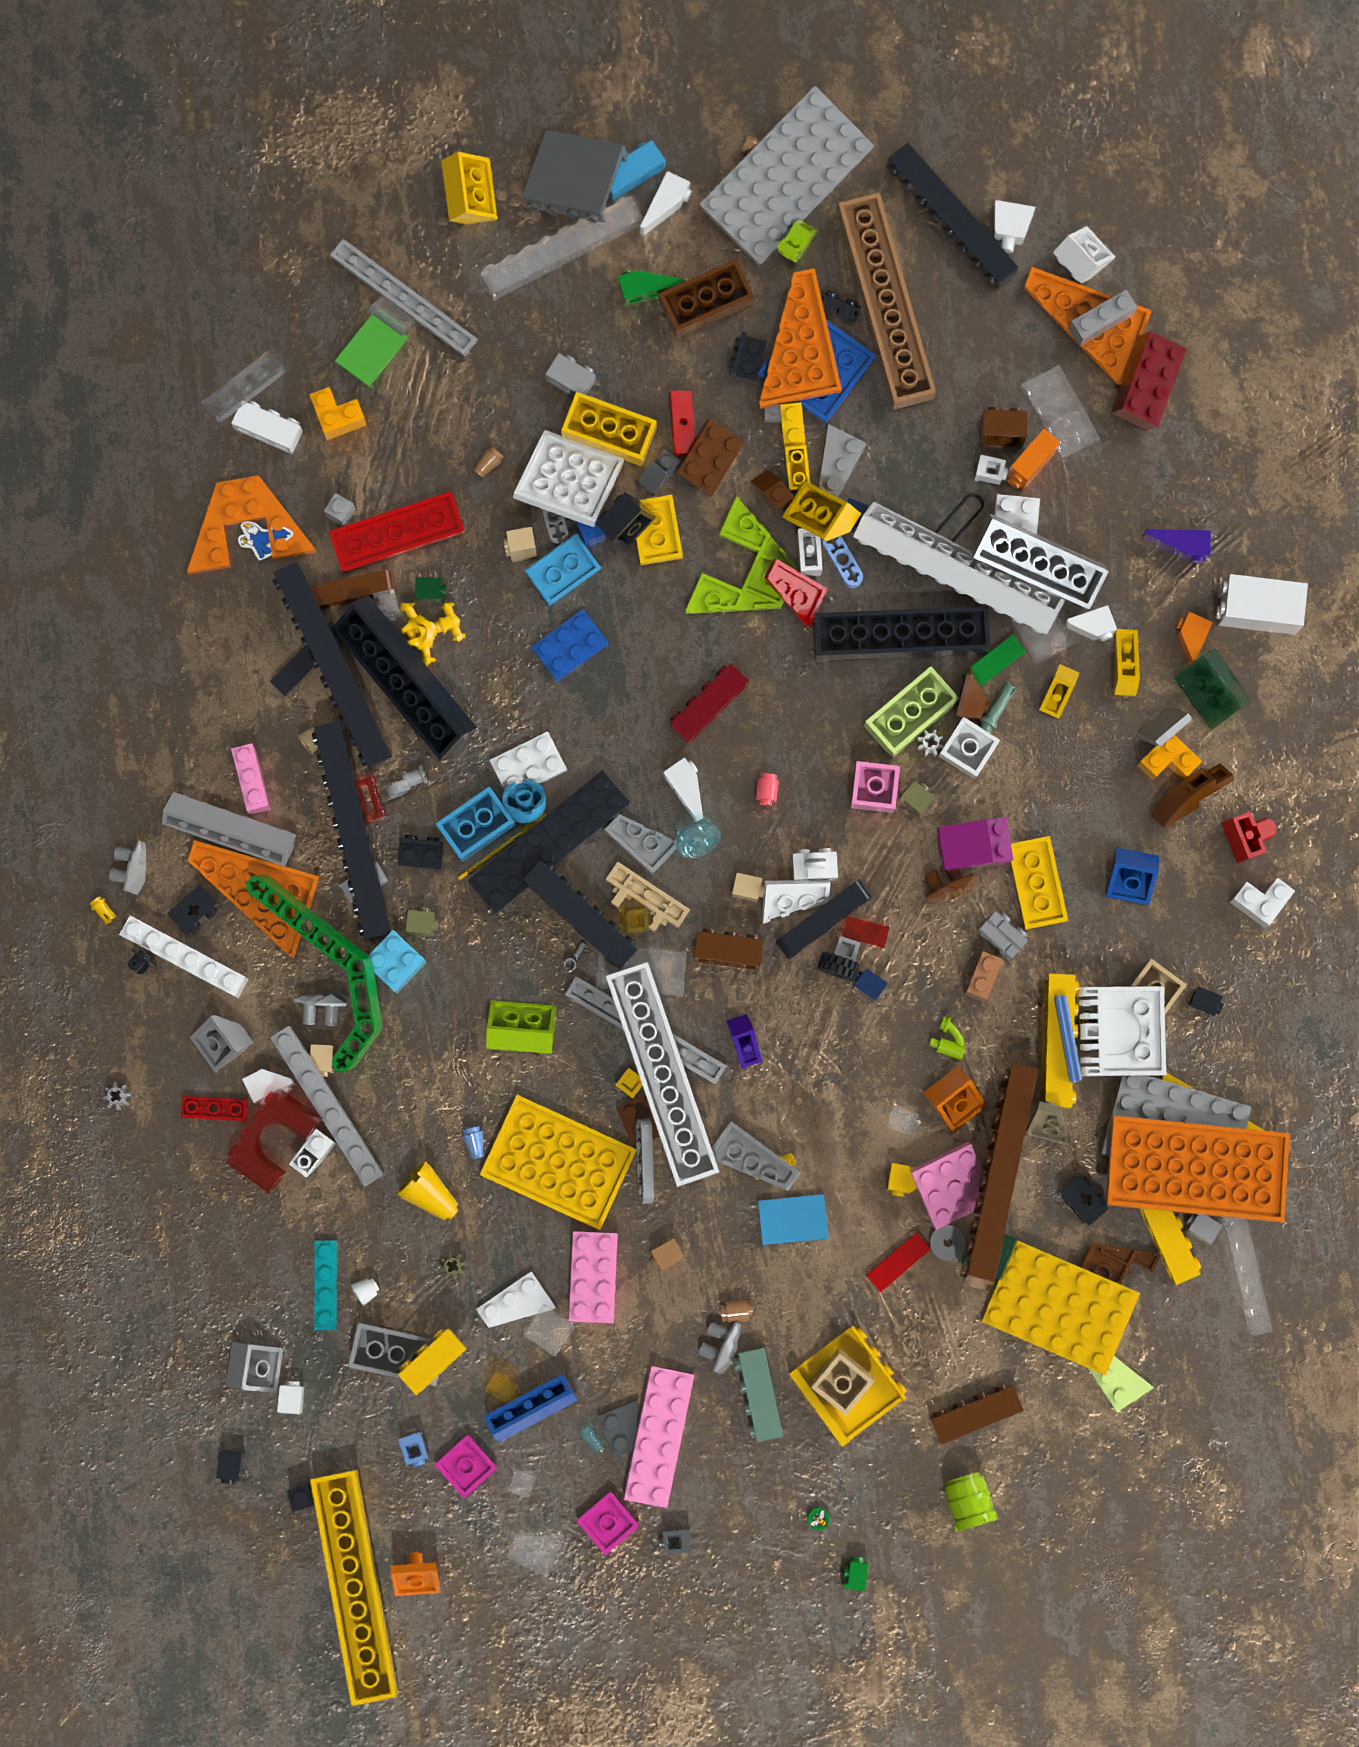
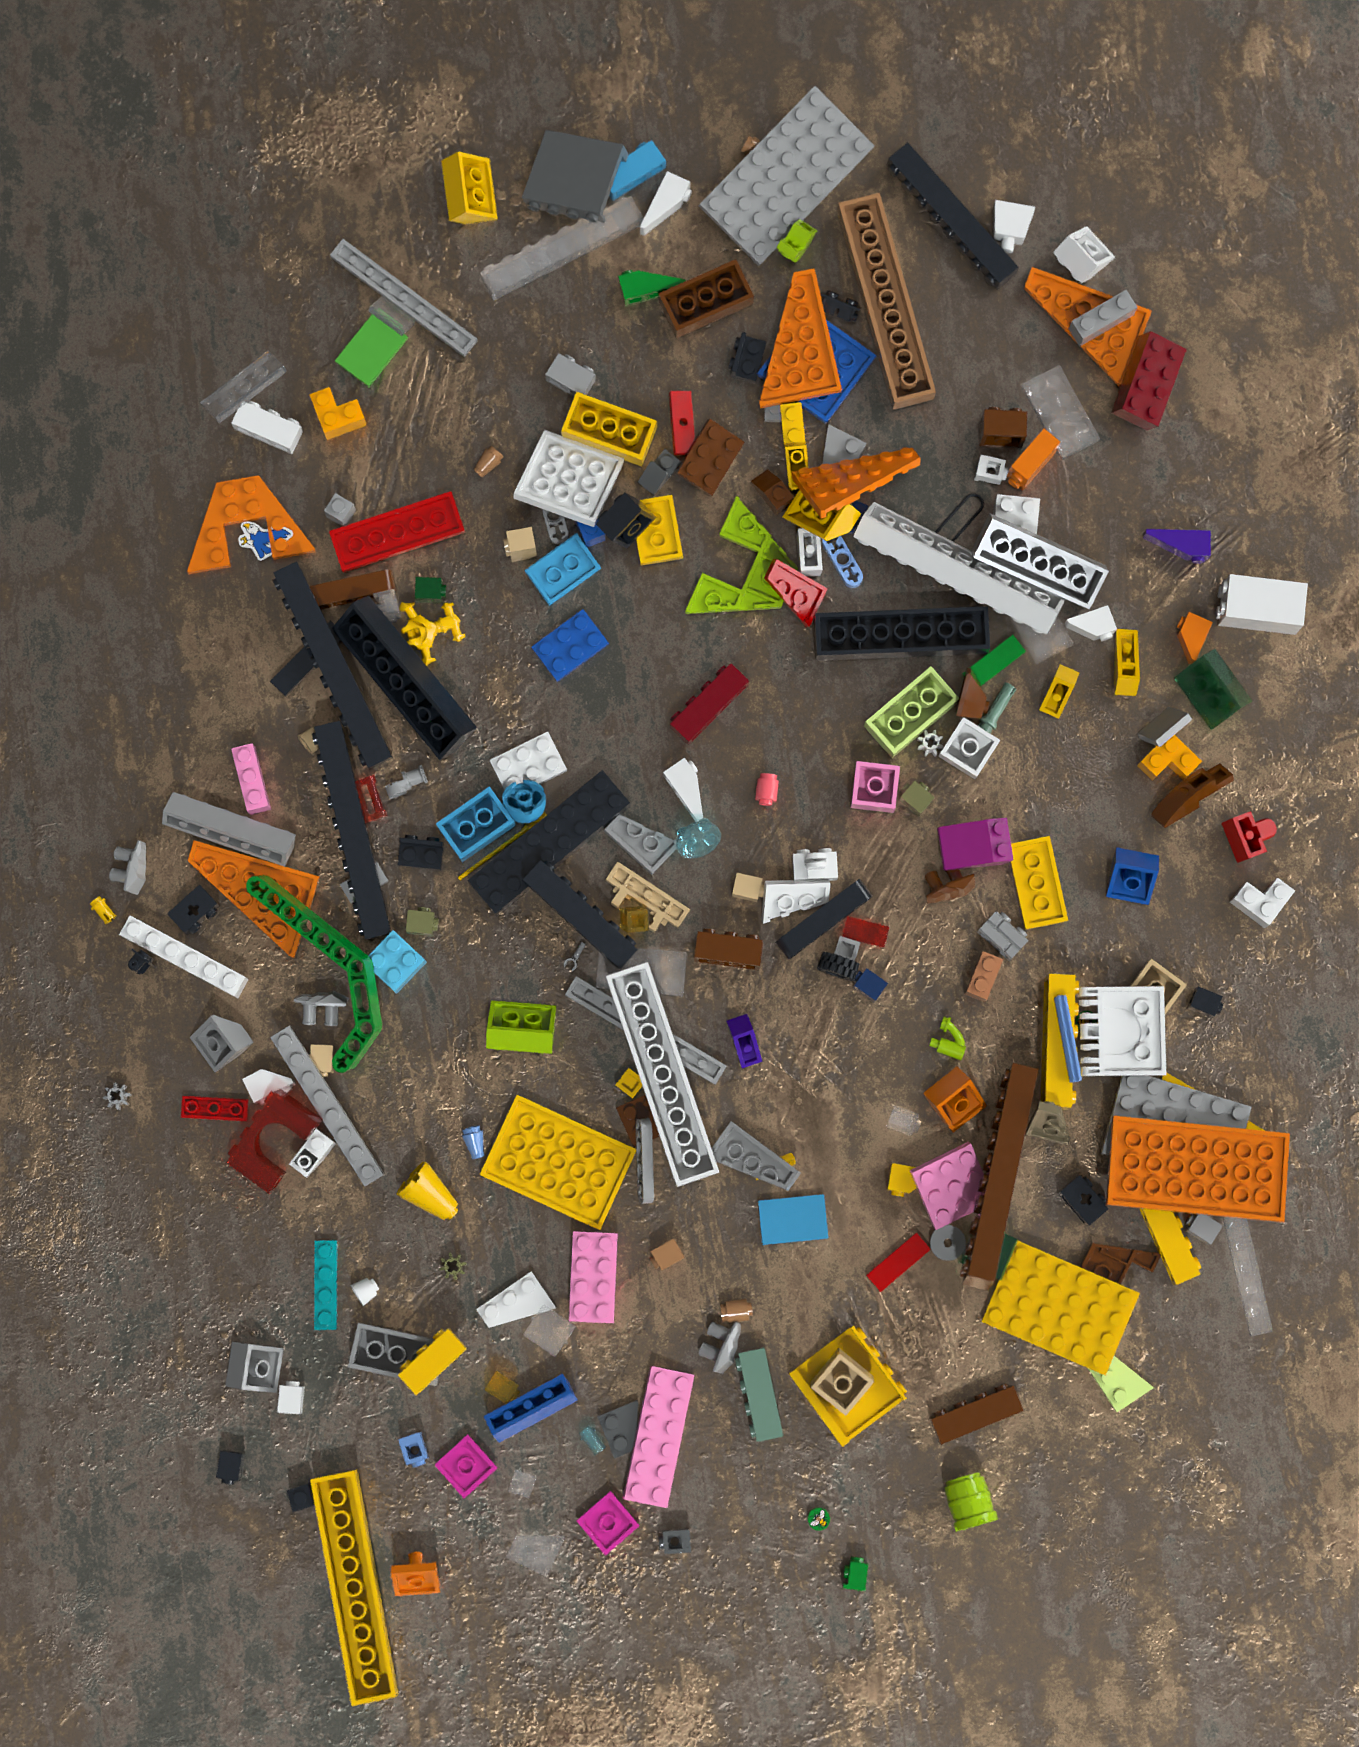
none -> orange wing [792,447,920,518]

